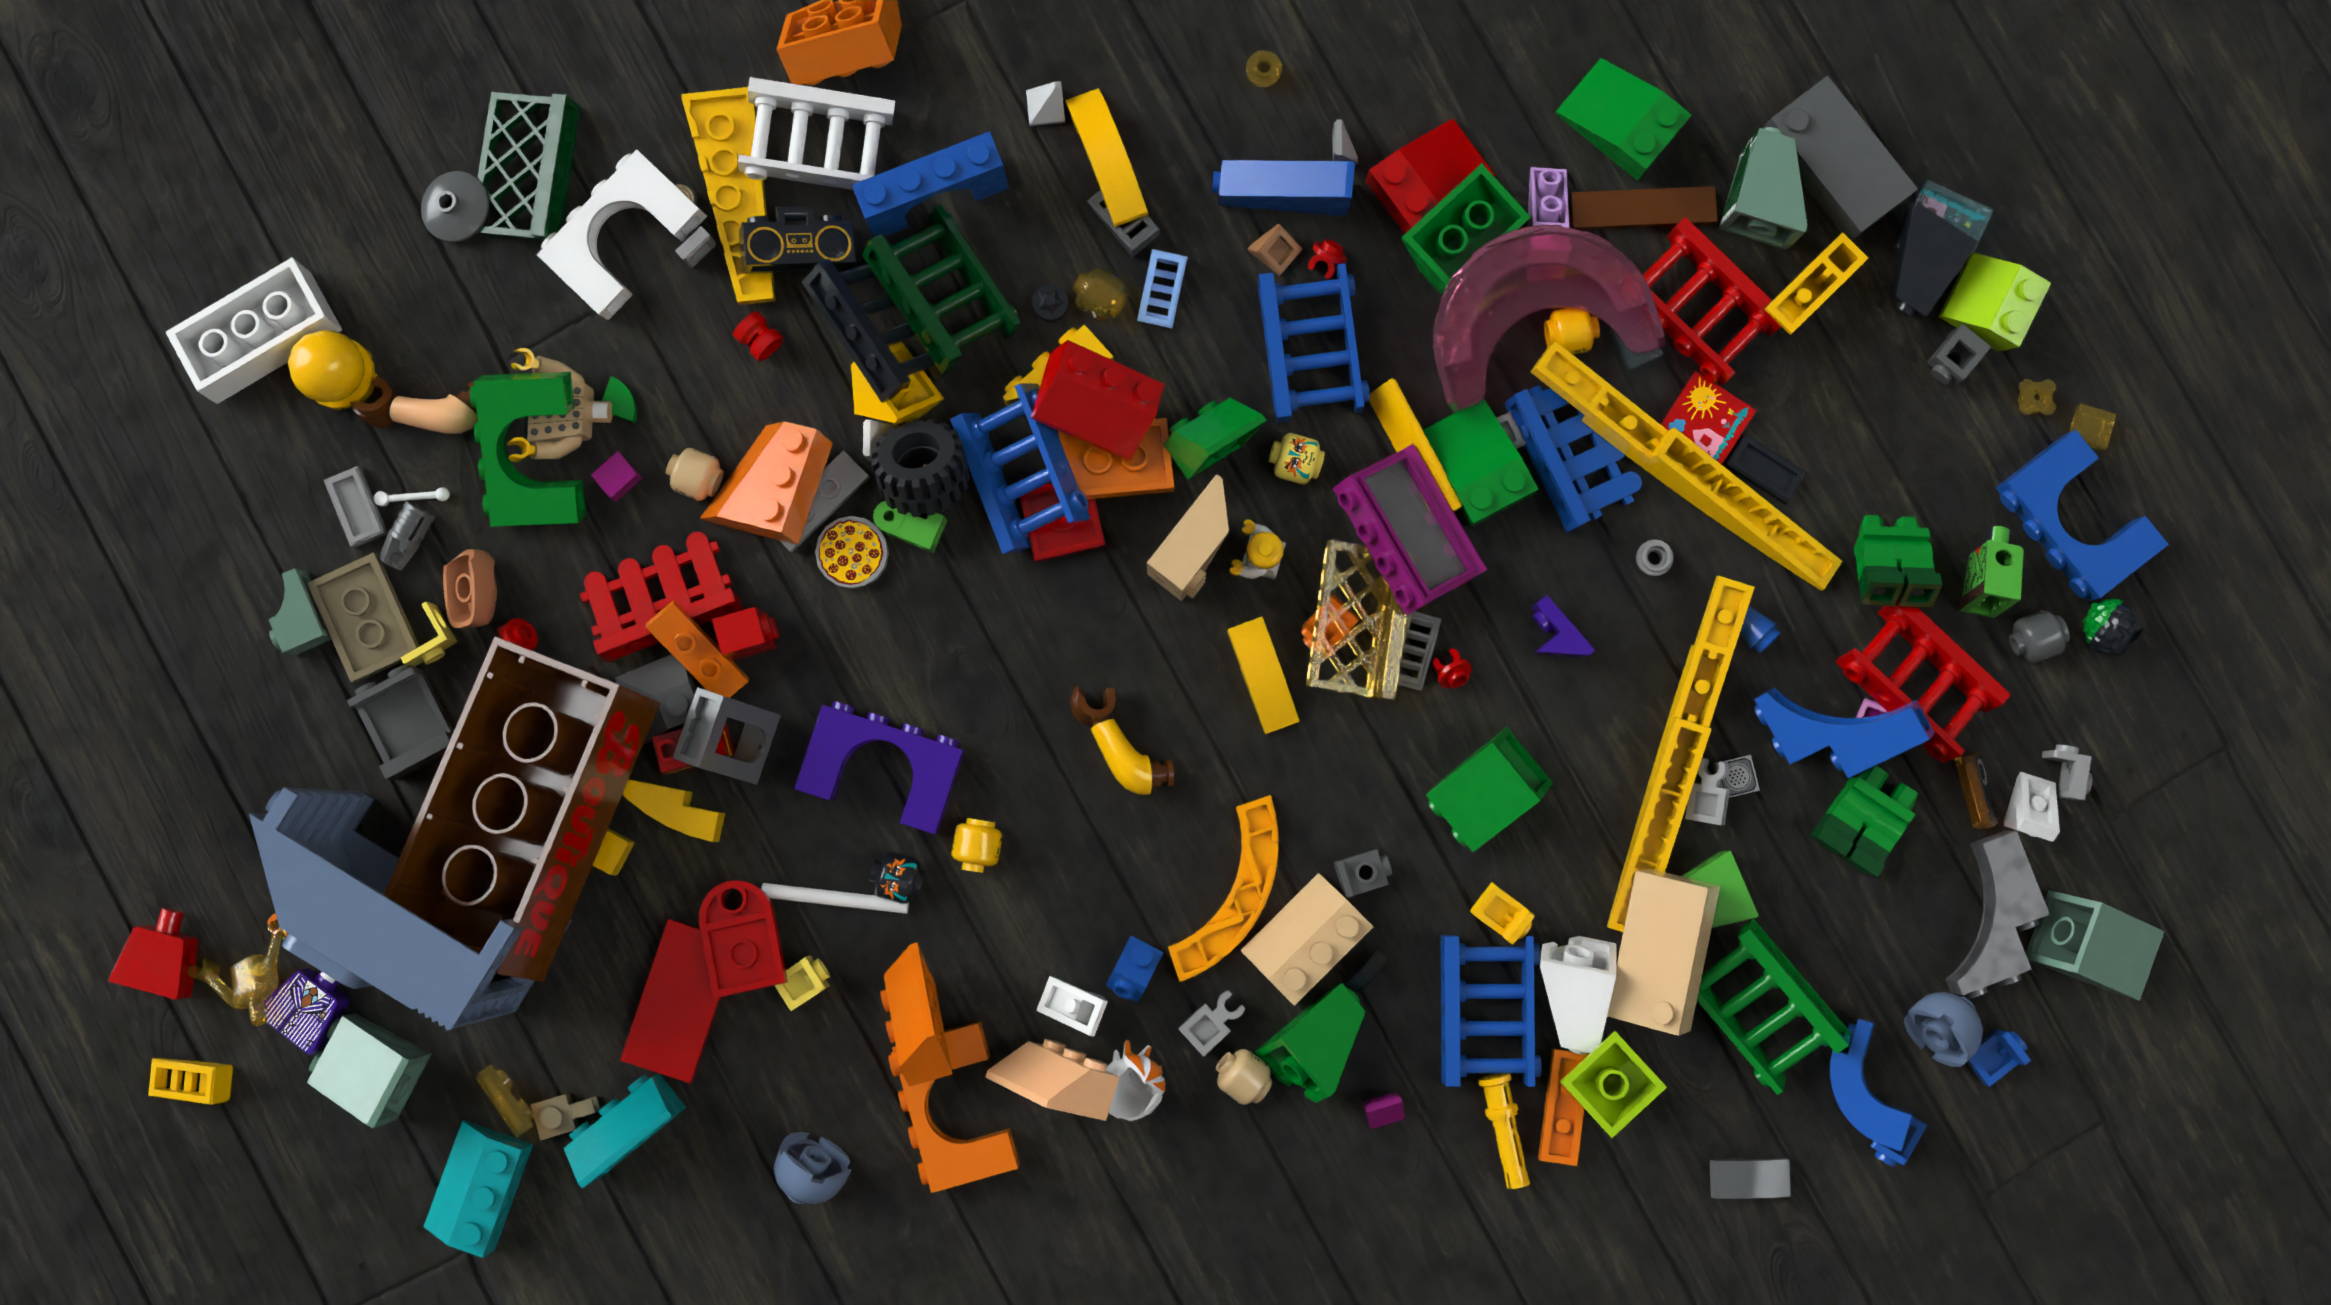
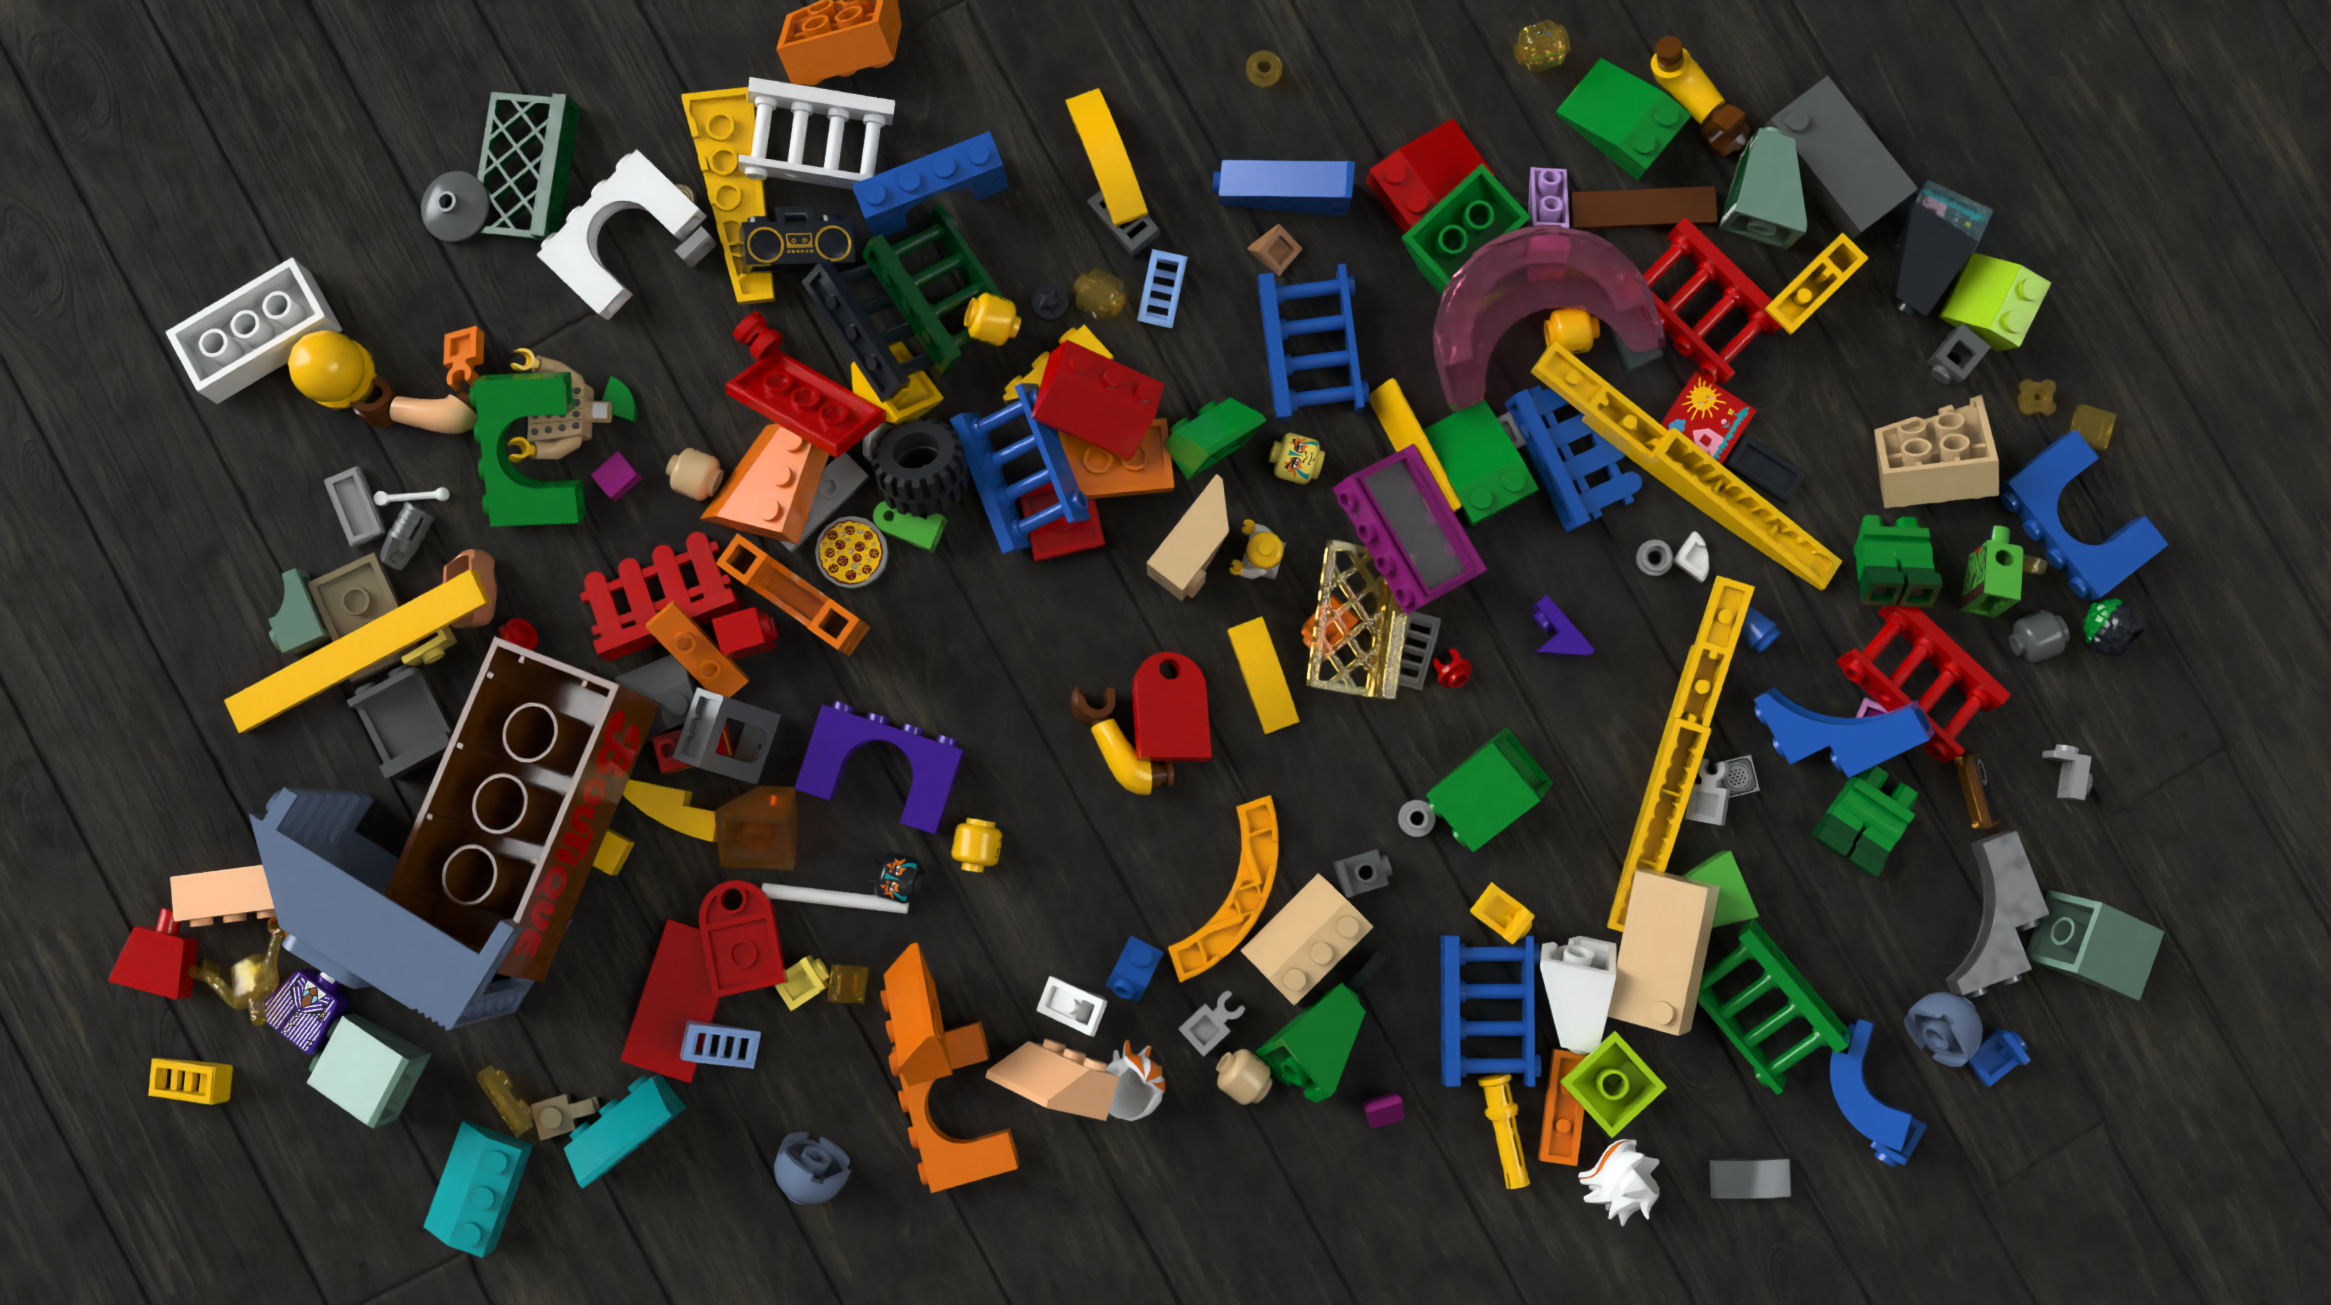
light grey slope [1026,81,1065,127] -> none
red plate [1308,239,1347,279] -> none
light grey slope [1332,120,1358,165] -> none
white slope [2004,772,2060,842] -> none
none -> light nougat brick [170,865,277,927]
none -> yellow tile [224,569,491,733]
none -> orange plate [443,326,484,392]
none -> light blue slope [680,1019,761,1069]
none -> clear orange slope [715,786,798,871]
none -> orange arch [716,533,870,657]
none -> red tile [725,348,886,458]
none -> clear yellow tile [827,964,869,1004]
none -> yellow head [964,293,1021,346]
none -> red tile [1132,652,1212,762]
none -> light grey plate [1398,800,1435,837]
none -> clear yellow head [1514,20,1570,73]
none -> white hair [1578,1139,1660,1226]
none -> piece [1651,36,1751,156]
none -> white tile [1673,531,1709,583]
none -> tan wedge [1874,395,1999,508]
none -> clear yellow tile [2022,555,2048,576]

